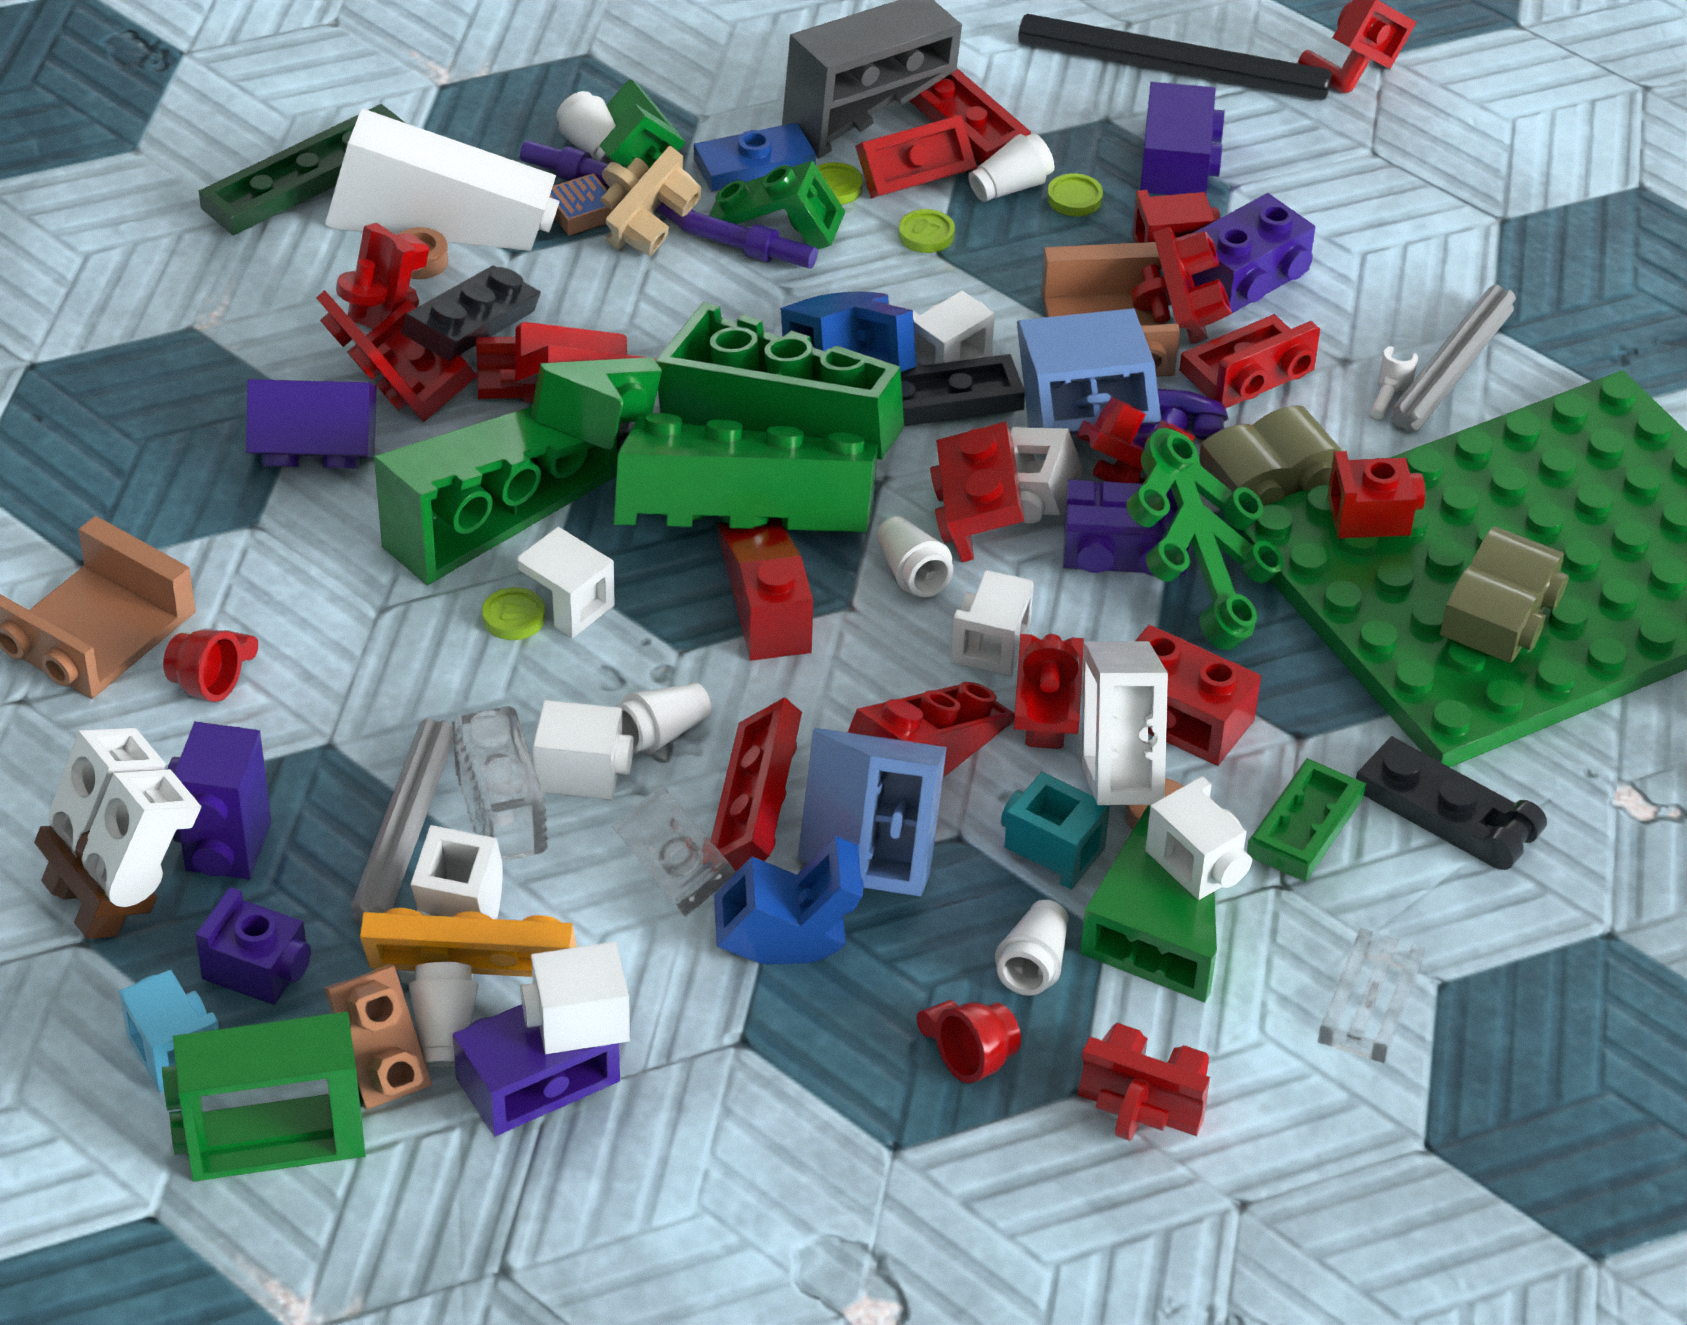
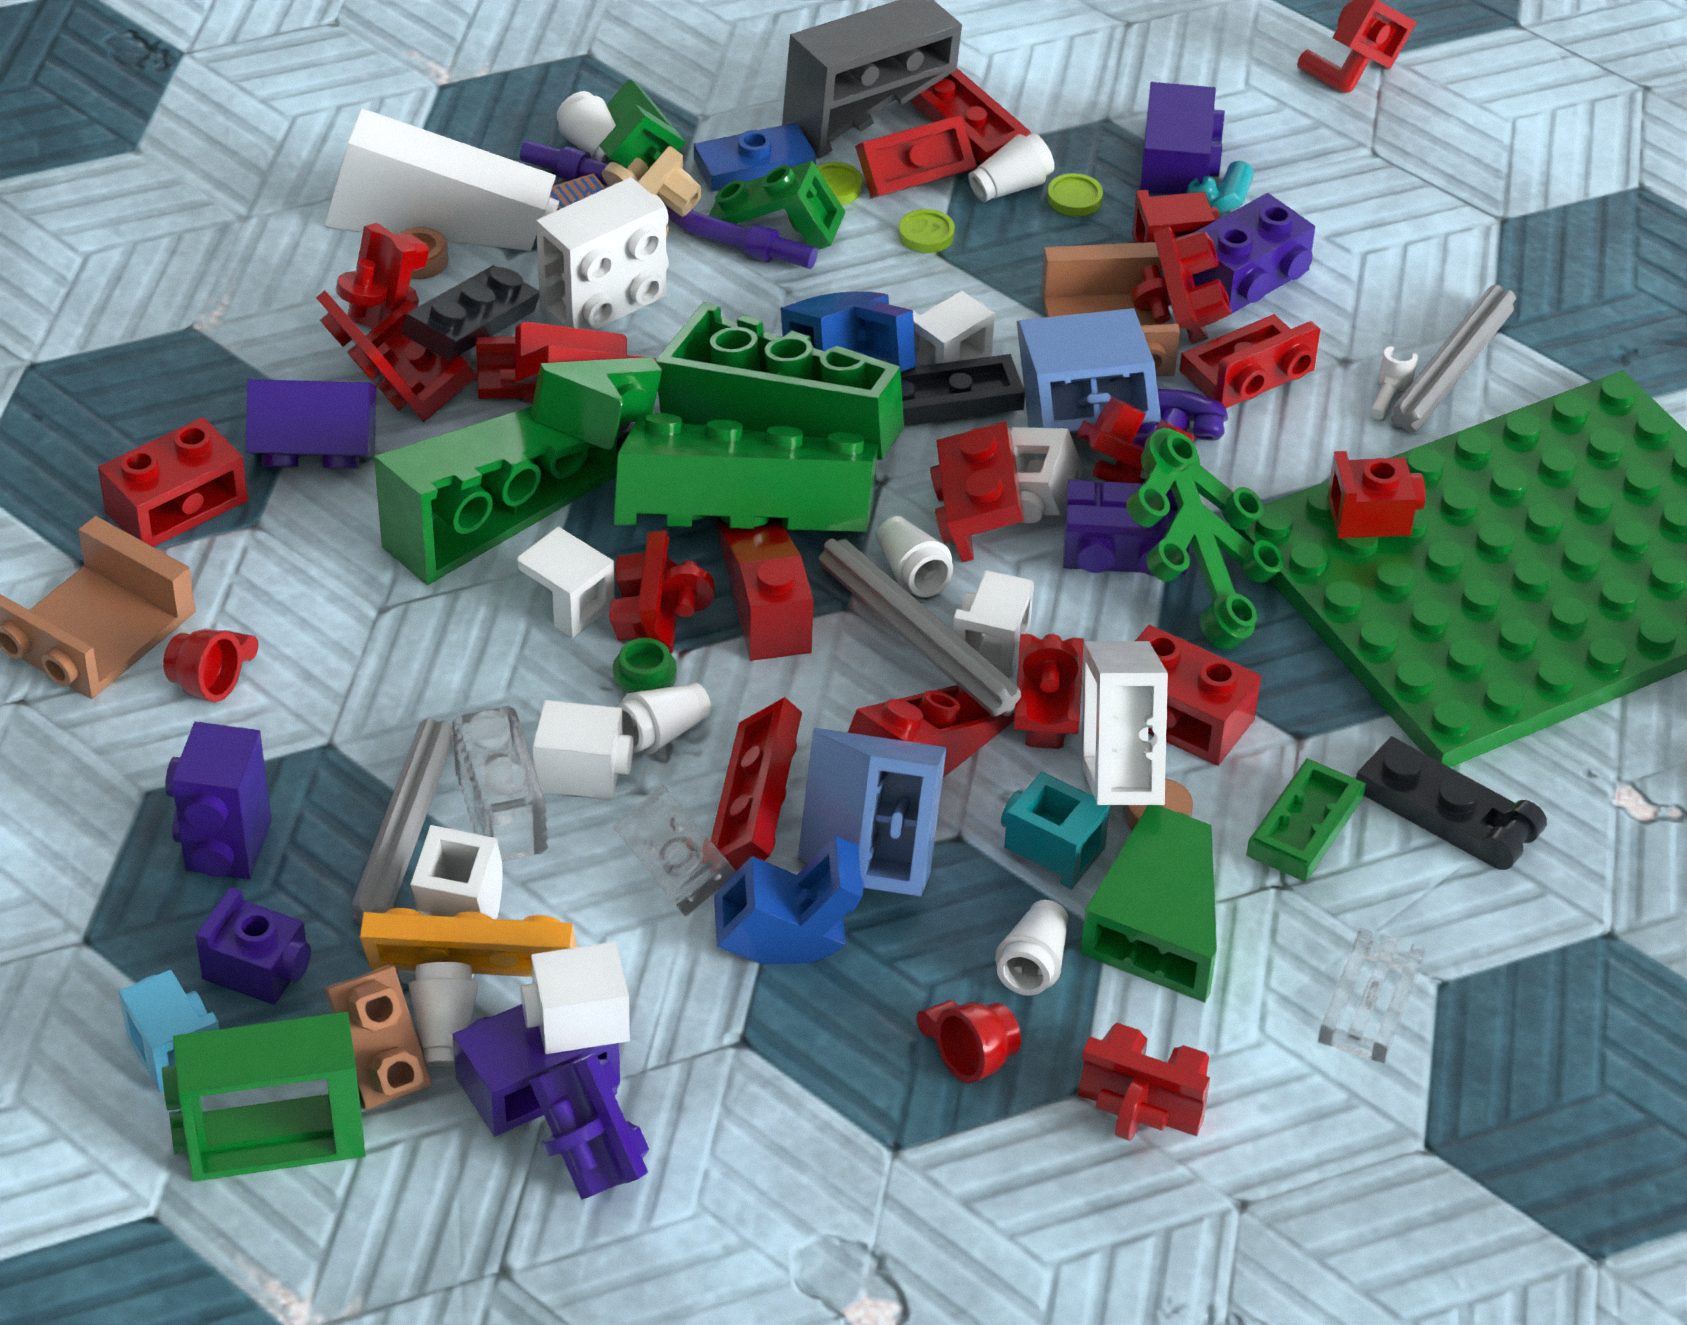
white hips [34,728,201,939] -> none
dark green plate [199,104,407,236] -> none
lime piece [482,587,545,640] -> none
black axle [1018,14,1332,100] -> none
white brick [1145,776,1252,901] -> none
olive brick [1199,405,1342,506] -> none
olive brick [1440,526,1569,663] -> none
none -> red brick [98,417,248,547]
none -> dark purple hips [529,1053,649,1200]
none -> white brick [536,177,669,330]
none -> red hips [609,530,715,654]
none -> green plate [613,638,677,694]
none -> light grey axle [819,538,1021,716]
none -> teal arm [1187,161,1254,213]

